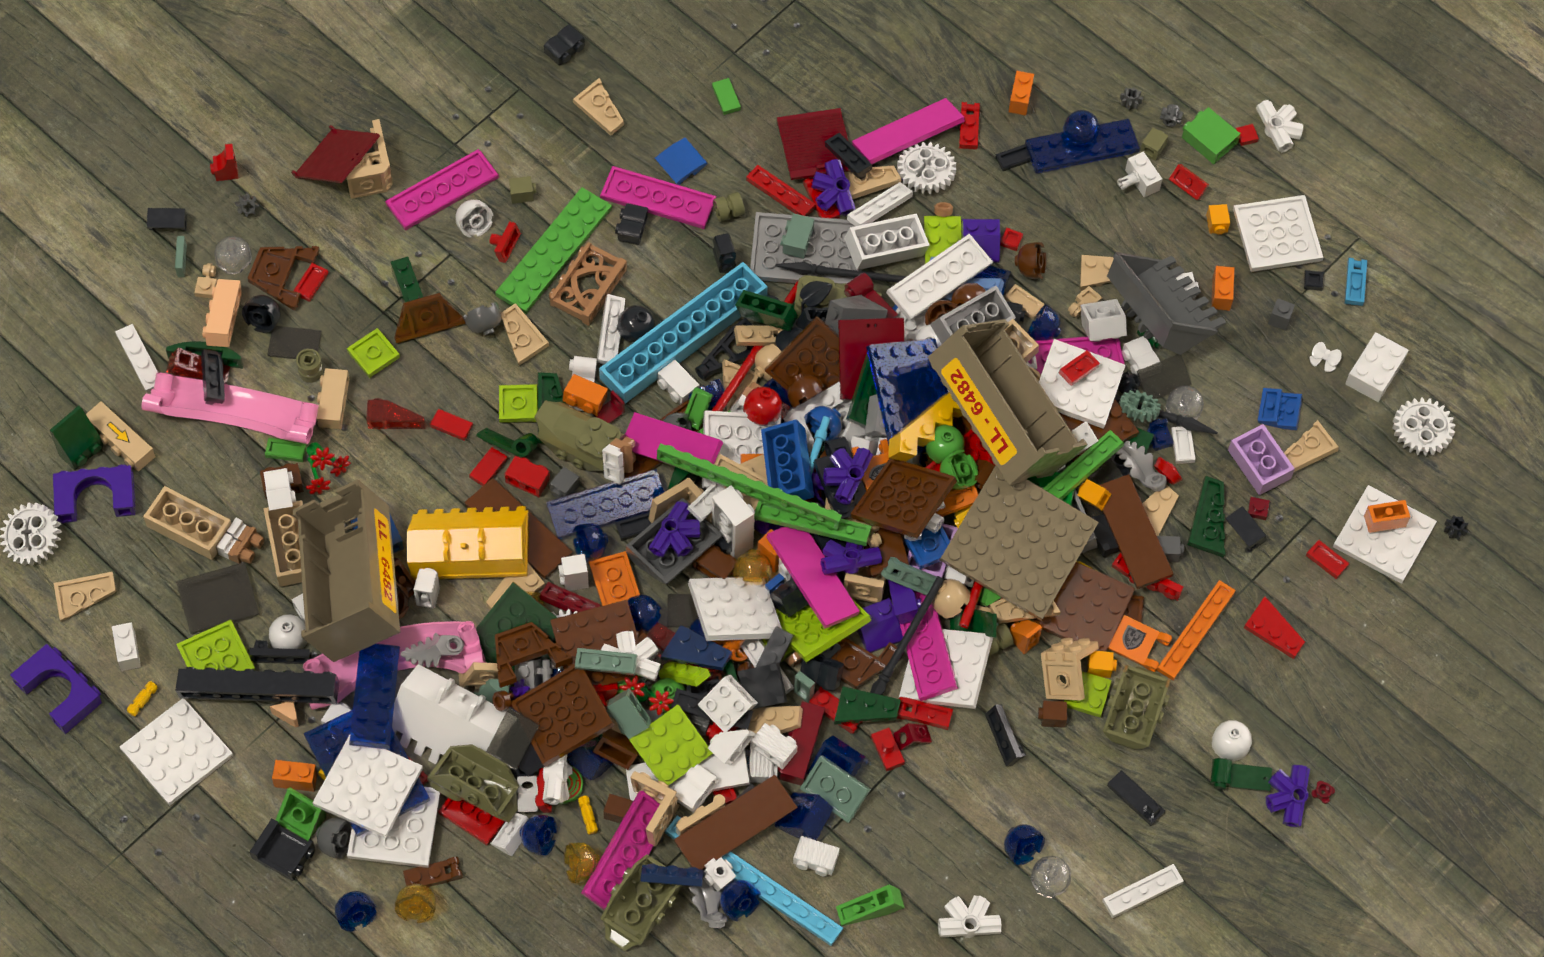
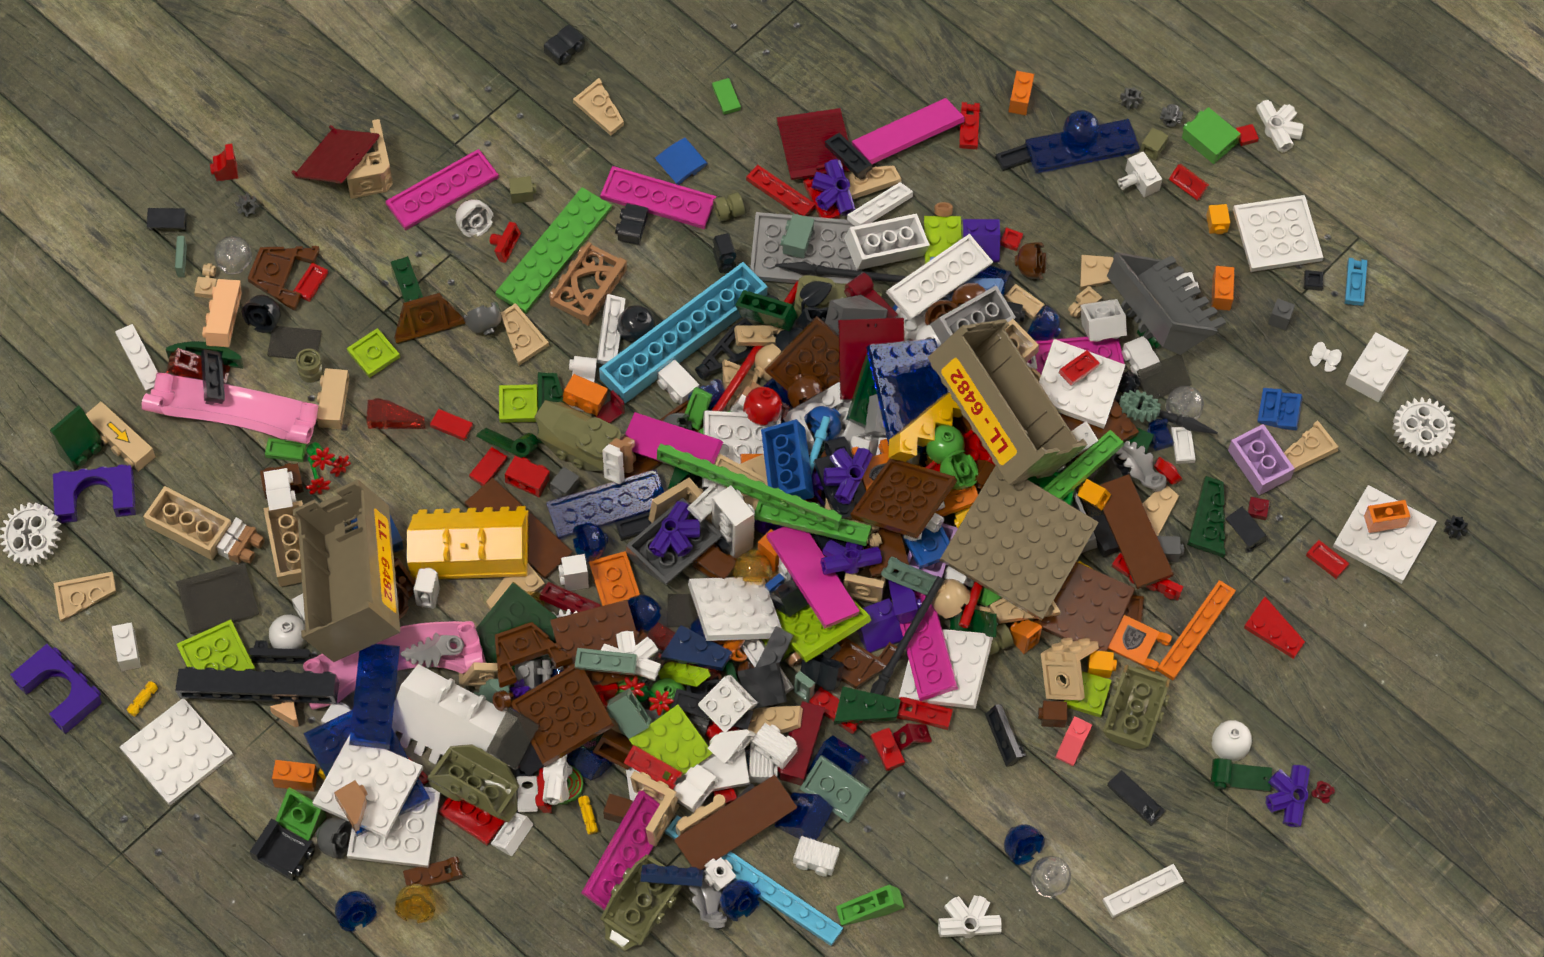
clear blue cylinder [520,815,557,856] -> none
clear yellow cylinder [564,842,600,883] -> none
white gear [897,142,956,194] -> none
none -> medium nougat slope [334,780,368,832]
none -> red plate [624,745,683,790]
none -> coral slope [1055,716,1092,766]

